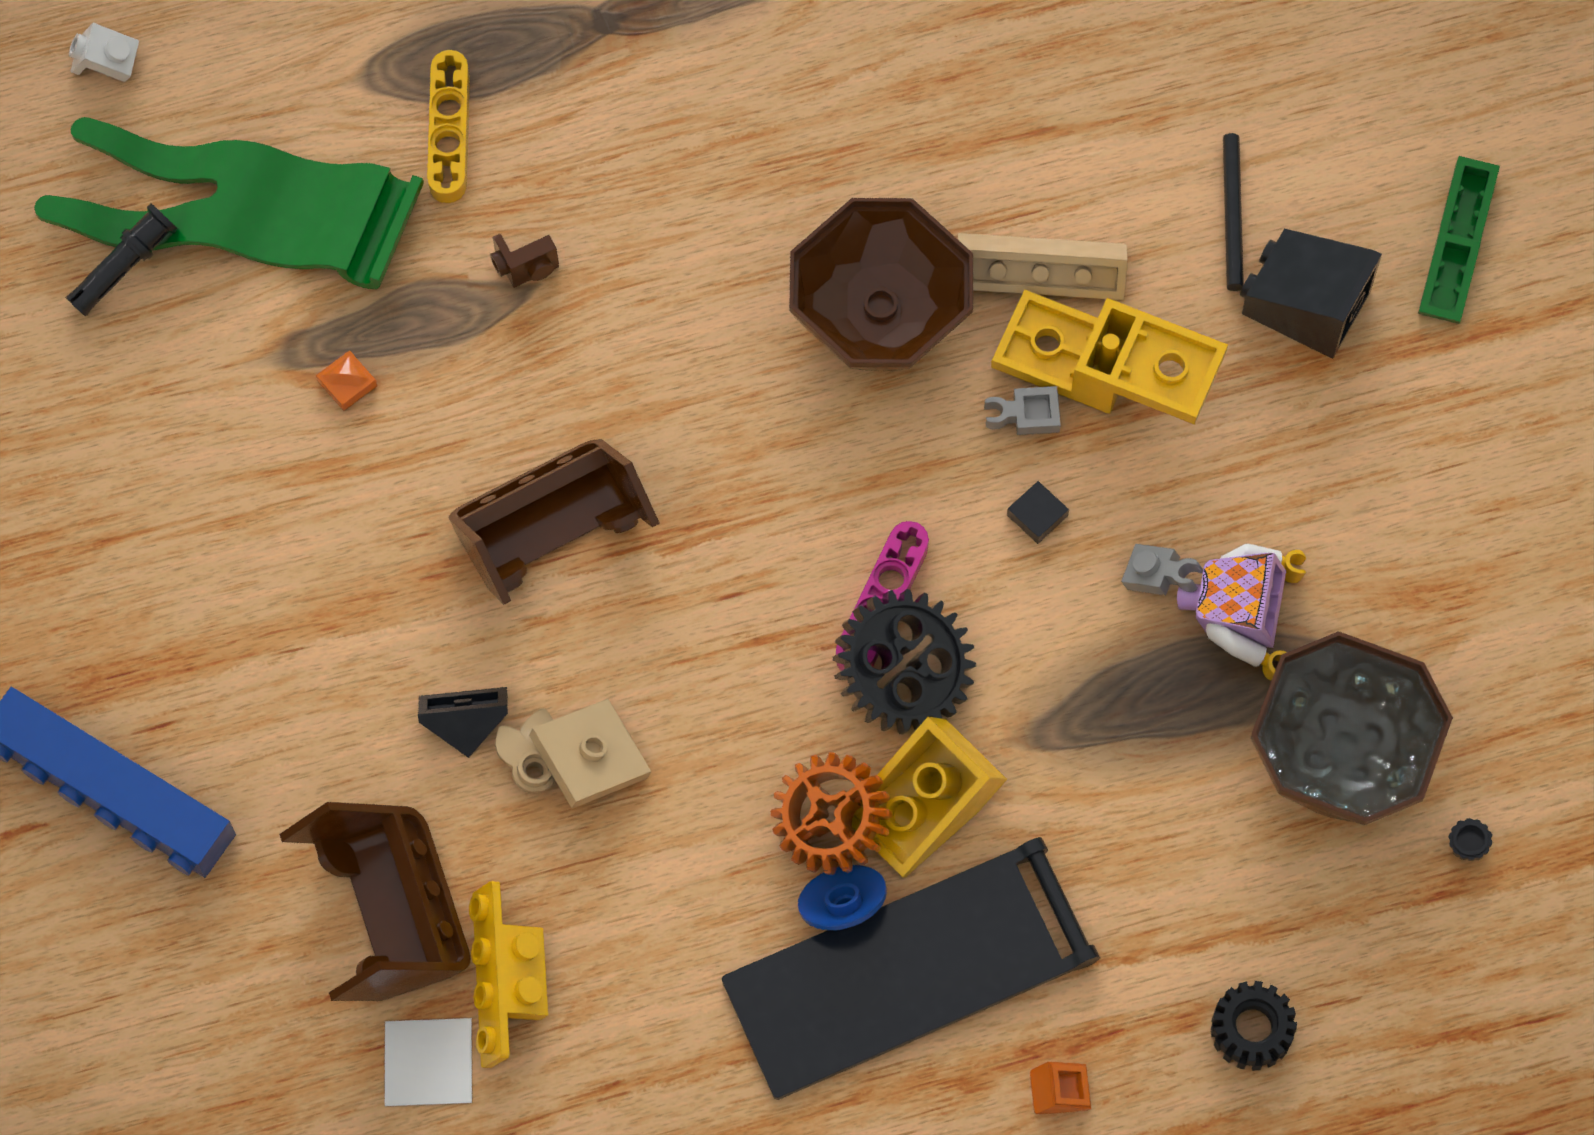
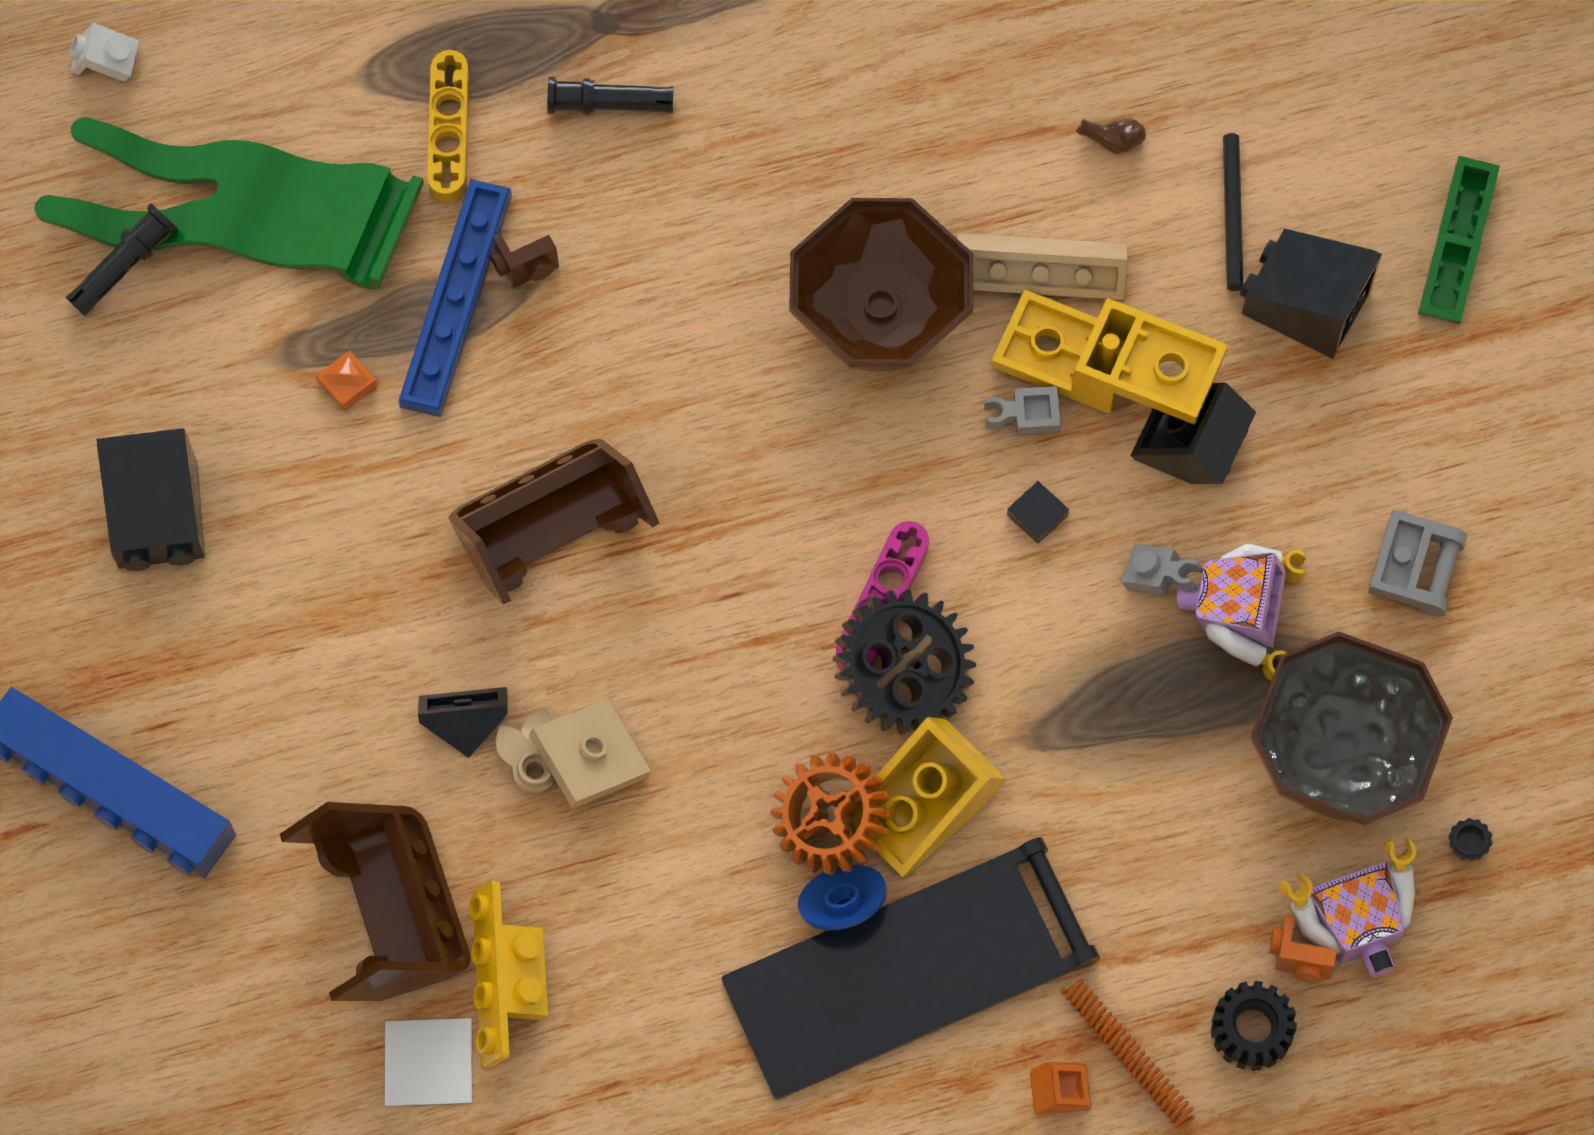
none -> black slope [97,428,205,571]
none -> blue tile [398,179,512,417]
none -> black pin [547,77,674,115]
none -> orange piece [1061,979,1195,1128]
none -> reddish brown animal [1076,118,1146,154]
none -> black slope [1130,382,1256,484]
none -> orange bracket [1269,915,1337,982]
none -> torso [1279,836,1417,978]
none -> light grey plate [1368,510,1467,617]

